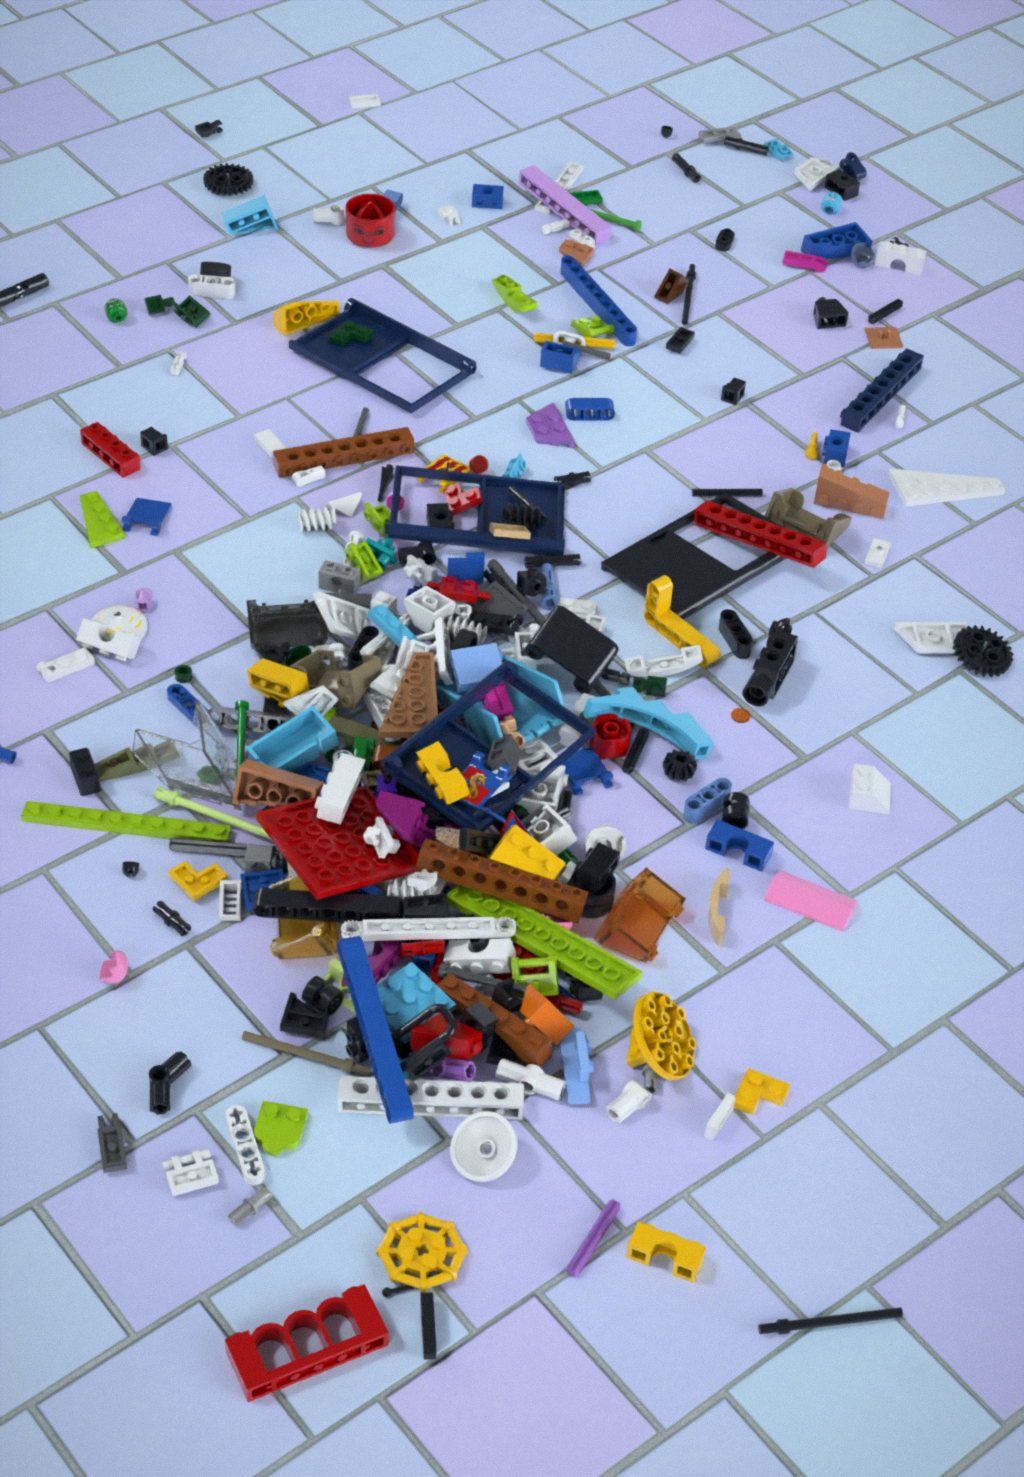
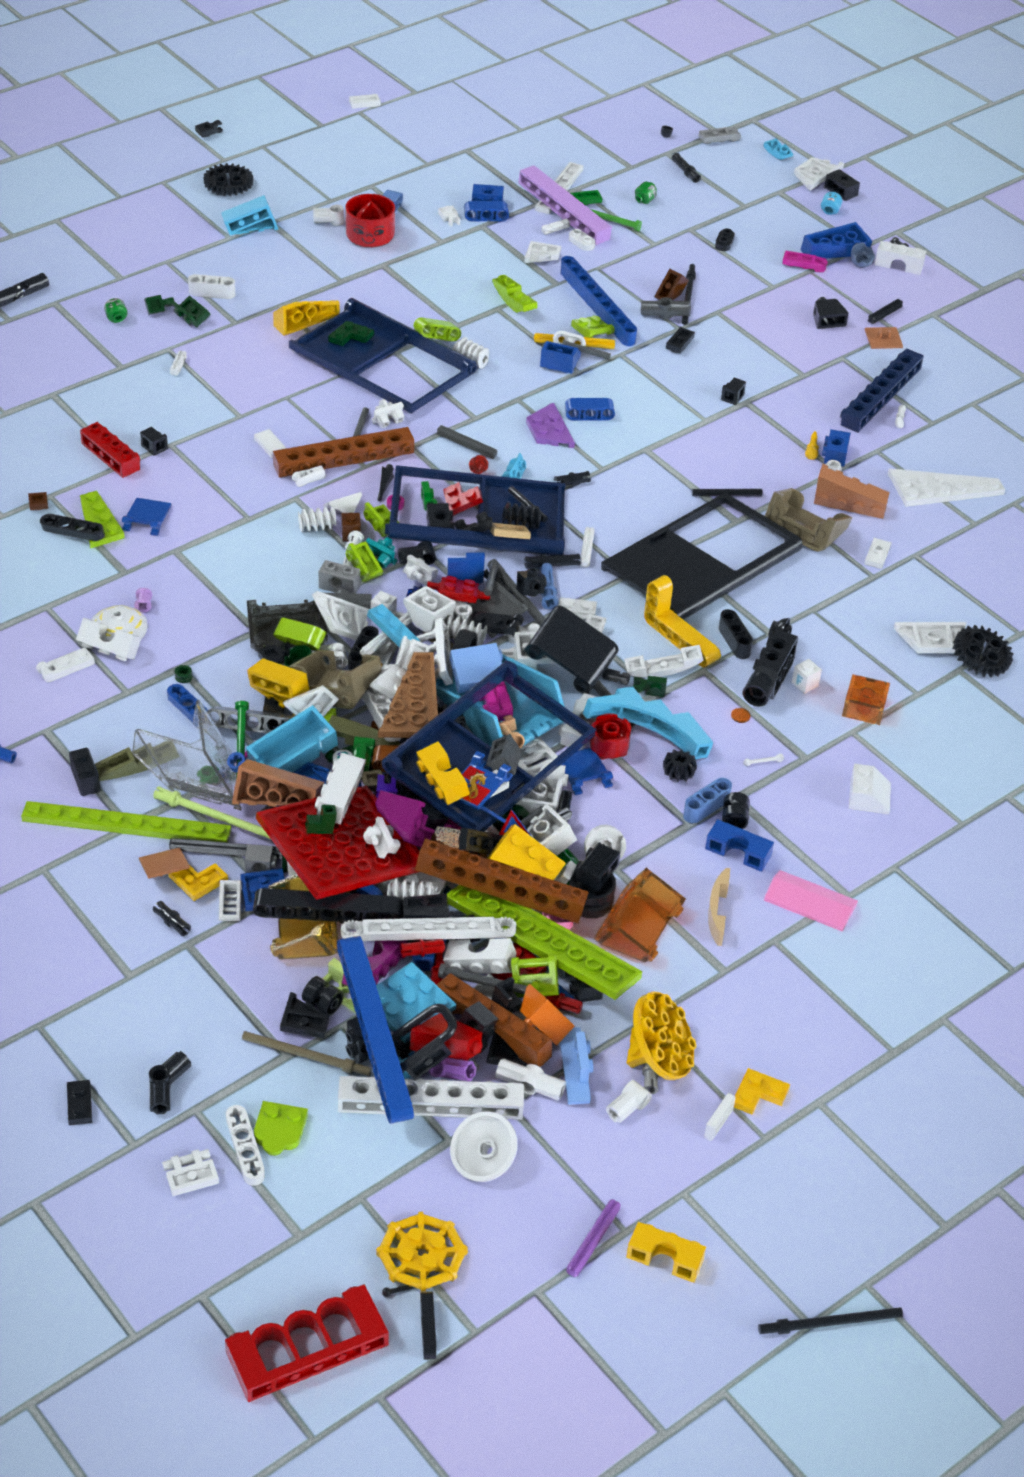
dark grey hinge [97,1113,127,1173] -> none
bright pink hair [99,950,129,984] -> none
black hinge [122,861,140,877] -> none
black tyre [200,262,232,277] -> none
light grey axle [228,1187,272,1226] -> none
white plate [407,869,438,891] -> none
yellow flag [416,454,472,493] -> none
nougat wing [559,239,594,267] -> none
black axle [622,728,649,774] -> none
red brick [694,500,826,568] -> none
black pin [724,136,769,156] -> none
dark blue piece [839,152,867,181] -> none
none -> reddish brown plate [28,492,48,511]
none -> black beam [40,514,105,541]
none -> black plate [67,1080,92,1125]
none -> nougat piece [139,847,190,879]
none -> blue bush [227,752,246,773]
none -> lime beam [273,618,327,651]
none -> dark green piece [305,805,337,834]
none -> reddish brown slope [340,513,361,542]
none -> white hips [371,399,404,428]
none -> lime beam [413,317,461,342]
none -> green plate [421,481,437,511]
none -> dark grey axle [437,425,498,459]
none -> white piece [453,337,489,369]
none -> black piece [454,512,492,532]
none -> blue beam [464,201,509,221]
none -> dark grey bar [484,561,498,596]
none -> white wing [524,241,561,263]
none -> white axle [580,527,595,567]
none -> green head [635,181,657,204]
none -> dark grey piece [641,297,691,319]
none -> white hinge [743,754,784,766]
none -> white brick [792,659,822,694]
none -> clear orange brick [842,674,890,725]

